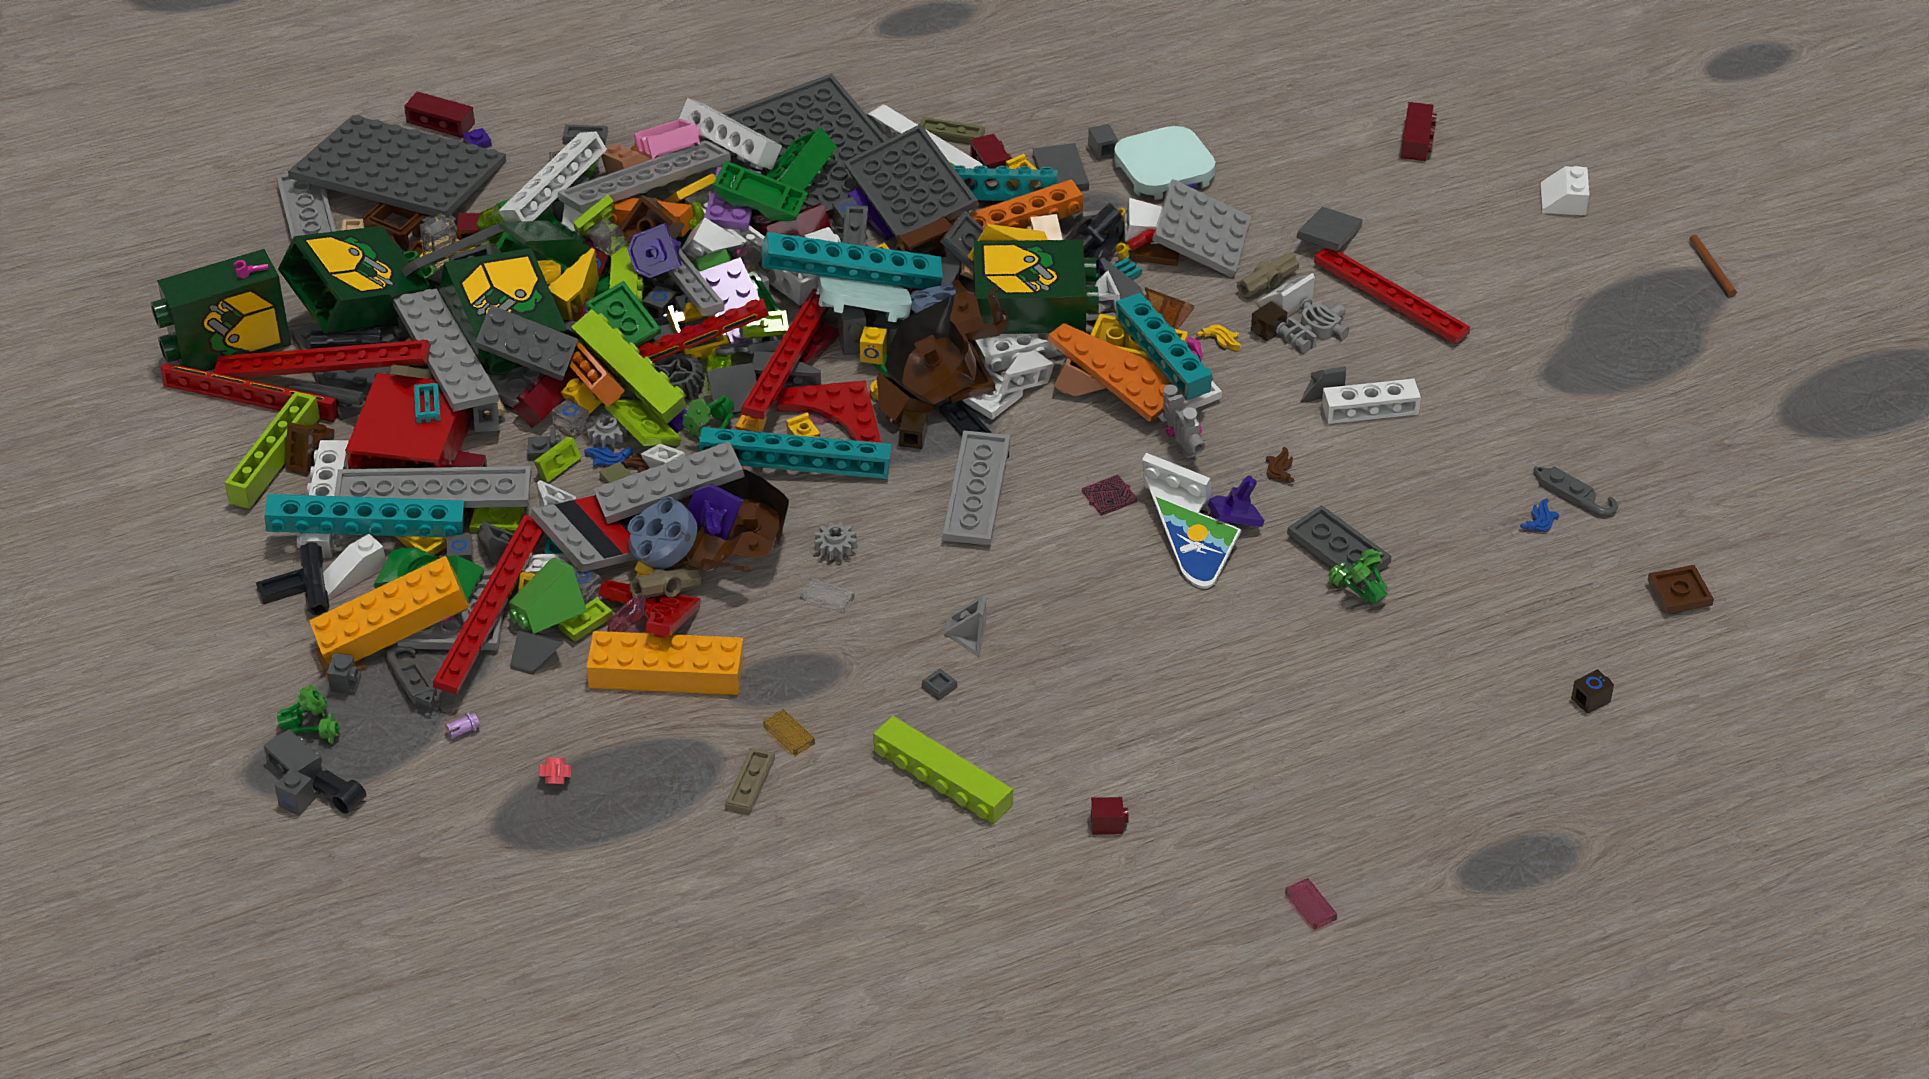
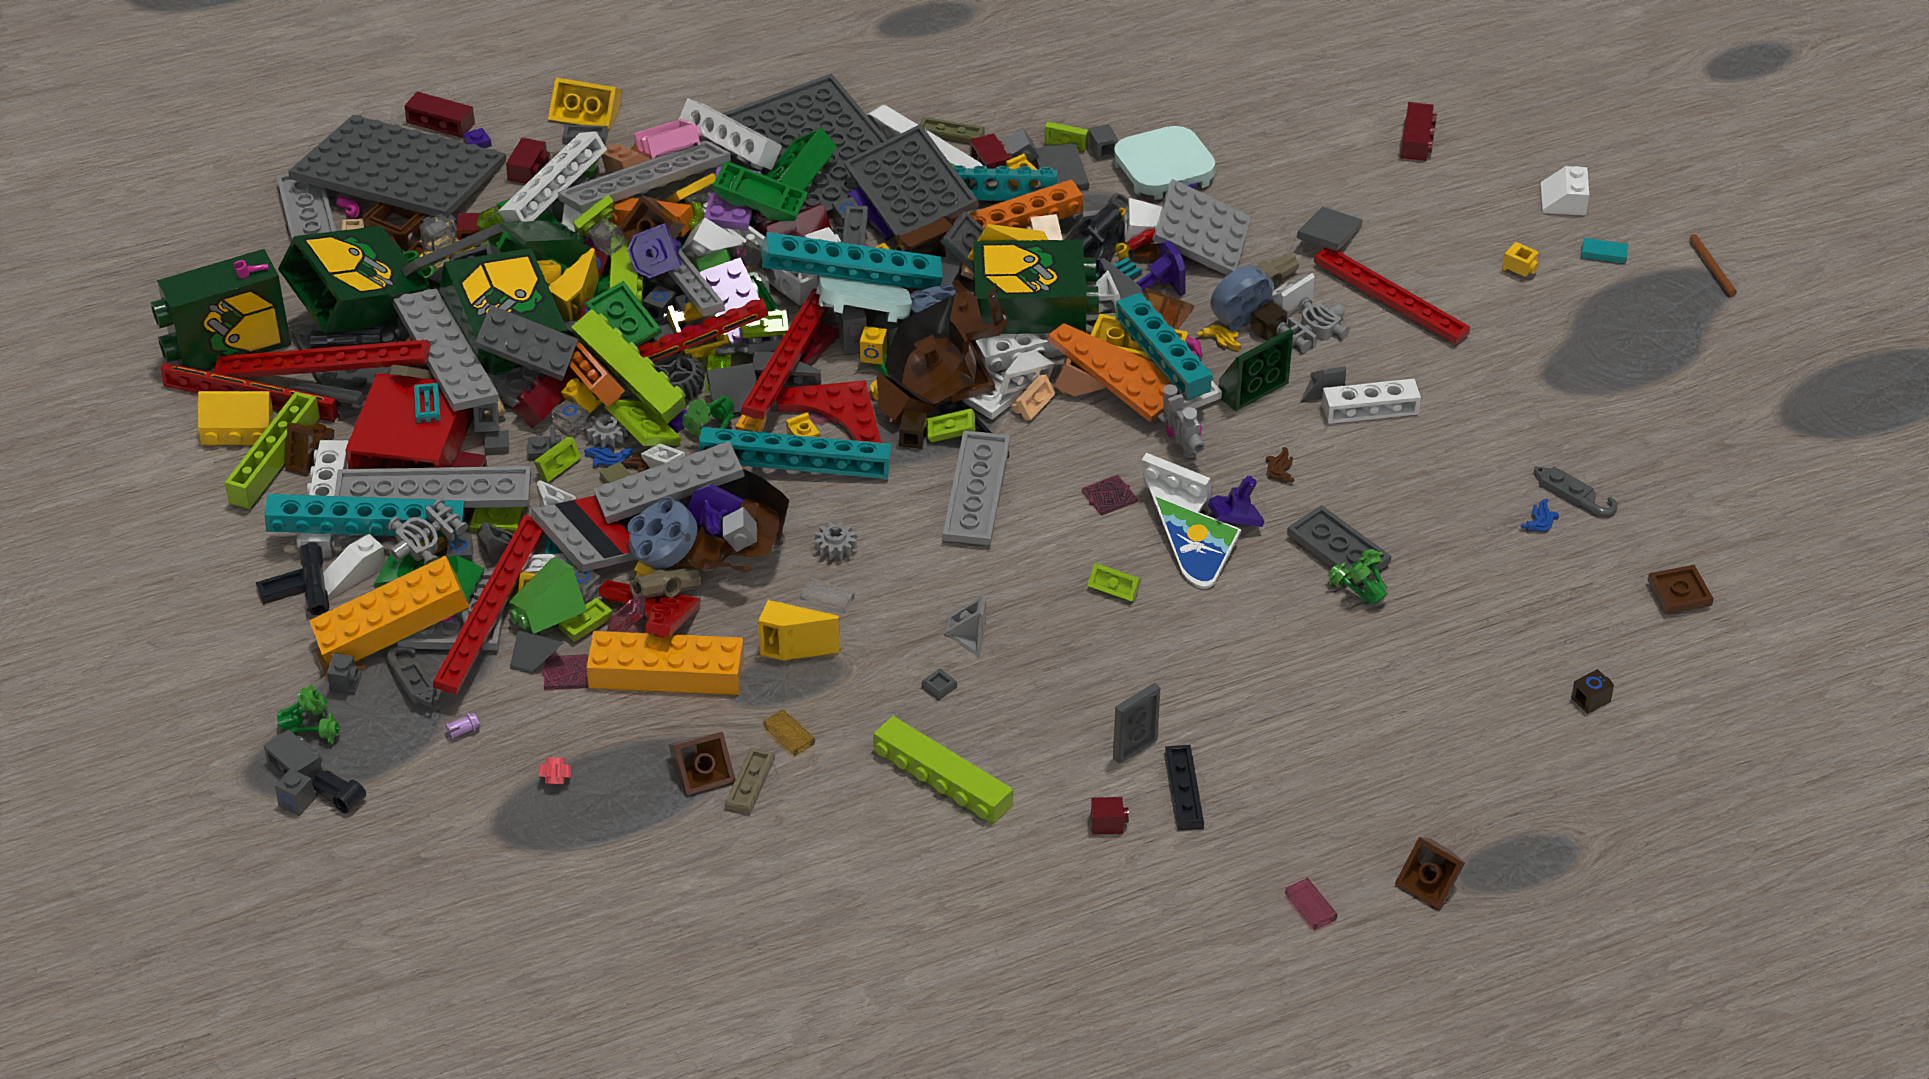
none -> yellow slope [198,391,274,445]
none -> dark pink arm [337,196,360,219]
none -> light grey piece [388,499,468,565]
none -> dark grey tile [485,430,509,454]
none -> dark red brick [506,137,549,184]
none -> clear pink piece [542,654,589,690]
none -> yellow slope [548,77,623,130]
none -> reddish brown slope [669,732,736,795]
none -> light grey brick [723,507,757,552]
none -> yellow slope [758,600,841,660]
none -> lime plate [928,409,975,443]
none -> dark grey brick [1005,128,1040,162]
none -> light nougat plate [1011,375,1056,421]
none -> lime plate [1044,121,1088,152]
none -> lime plate [1087,563,1142,602]
none -> dark grey tile [1108,193,1128,210]
none -> dark grey tile [1113,683,1161,764]
none -> dark purple piece [1136,241,1186,296]
none -> black tile [1165,745,1204,831]
none -> sand blue piece [1210,265,1274,330]
none -> dark green slope [1219,329,1293,411]
none -> reddish brown slope [1395,837,1465,910]
none -> yellow brick [1502,242,1540,277]
none -> teal tile [1581,238,1628,264]

